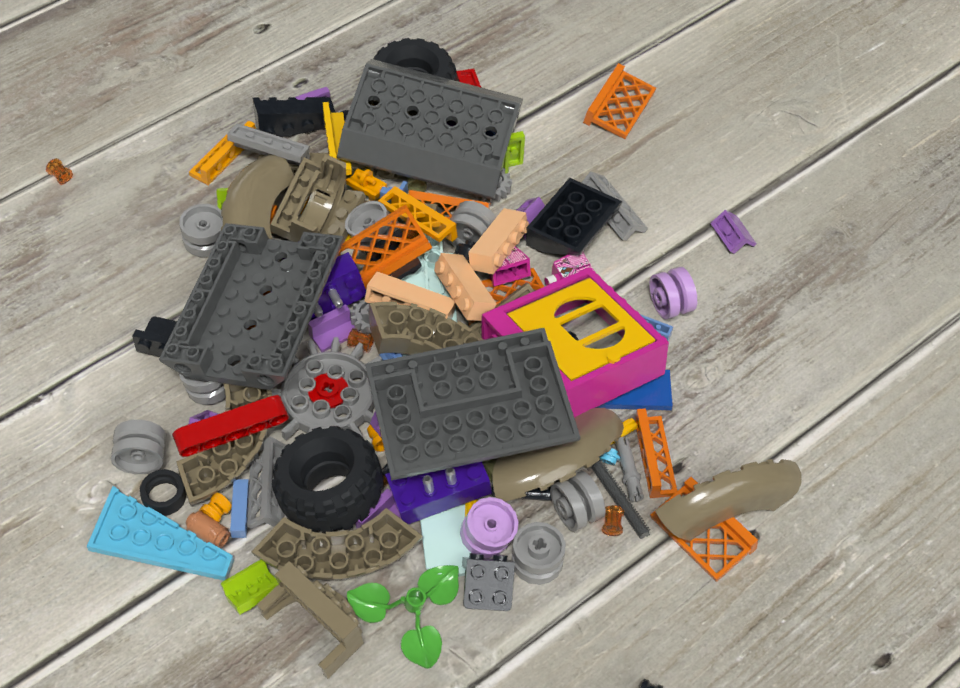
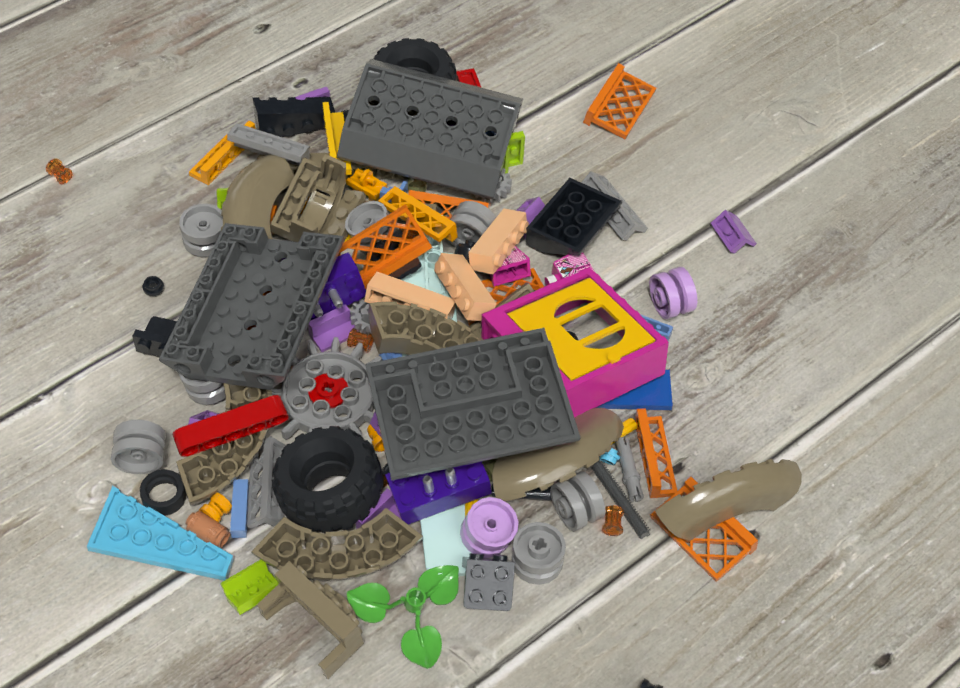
none -> black plate [142,276,164,296]

